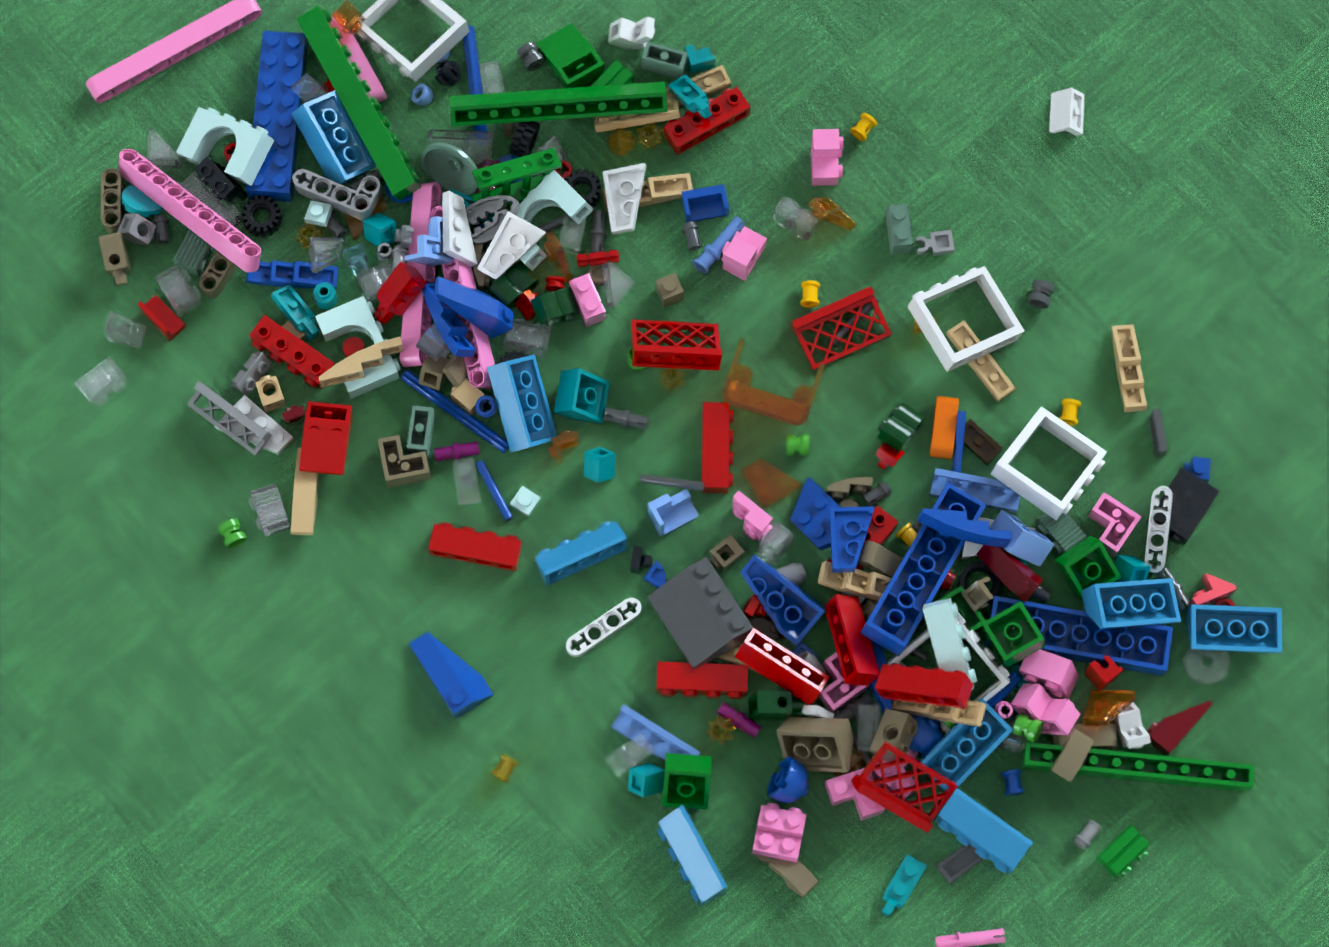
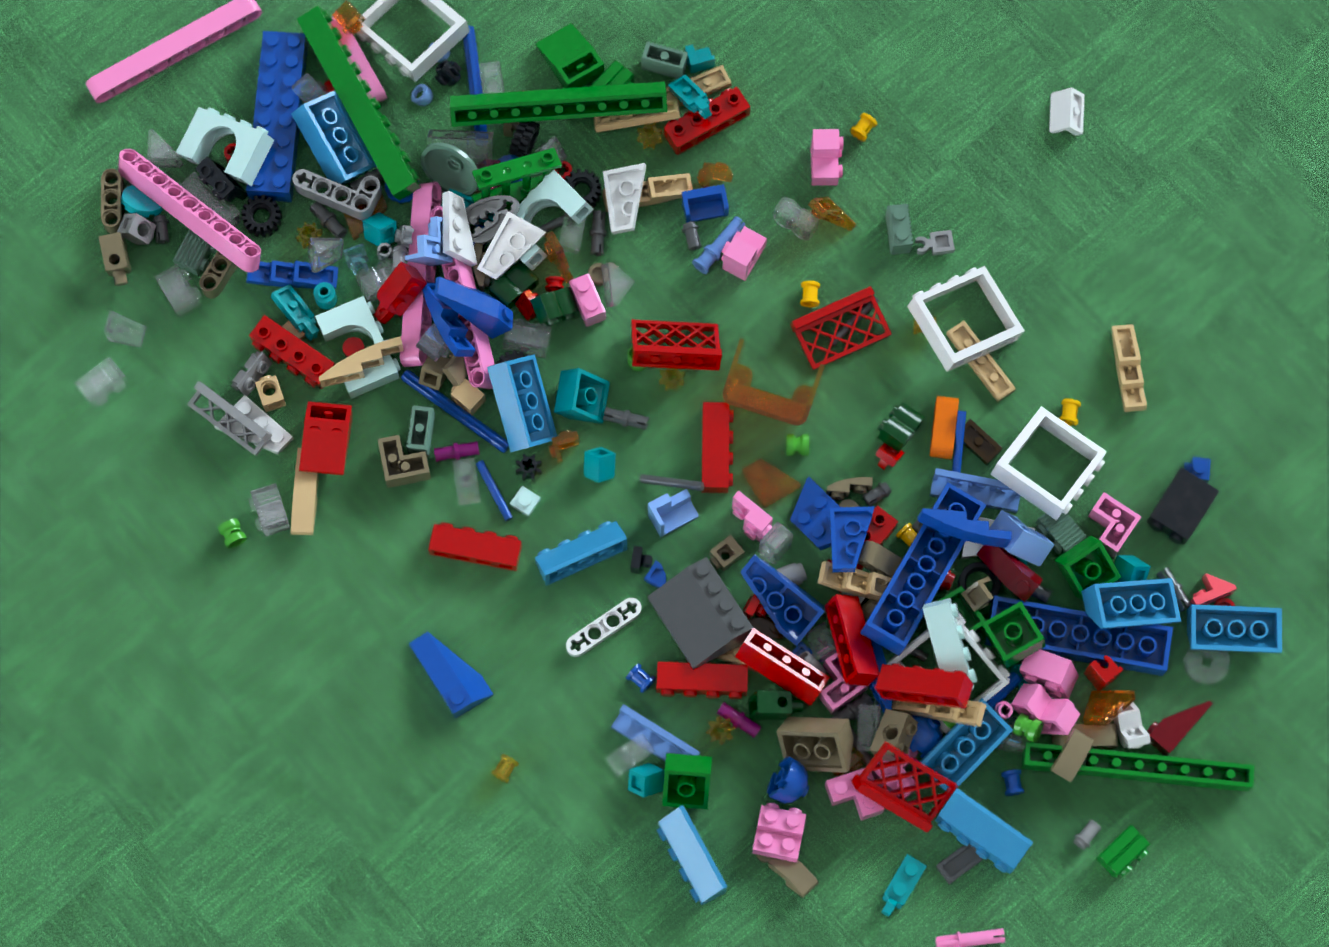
red panel [137,295,186,341] -> none
dark red plate [282,405,305,425] -> none
light aqua plate [304,200,333,227] -> none
blue cone [475,395,497,417] -> none
dark grey wheel [517,41,545,71] -> none
red axle [577,250,619,267] -> none
white brick [608,16,655,50] -> none
clear yellow gear [608,128,635,156] -> none
dark tan brick [655,273,684,308] -> none
white tile [802,705,834,718] -> none
dark grey wheel [1028,280,1054,309] -> none
white beam [1144,486,1173,573] -> none
dark grey tile [1149,409,1168,458] -> none
none -> black gear [515,454,542,482]
none -> blue bush [626,664,656,693]
none -> clear orange bracket [698,162,733,188]
none -> clear slope [806,622,837,663]

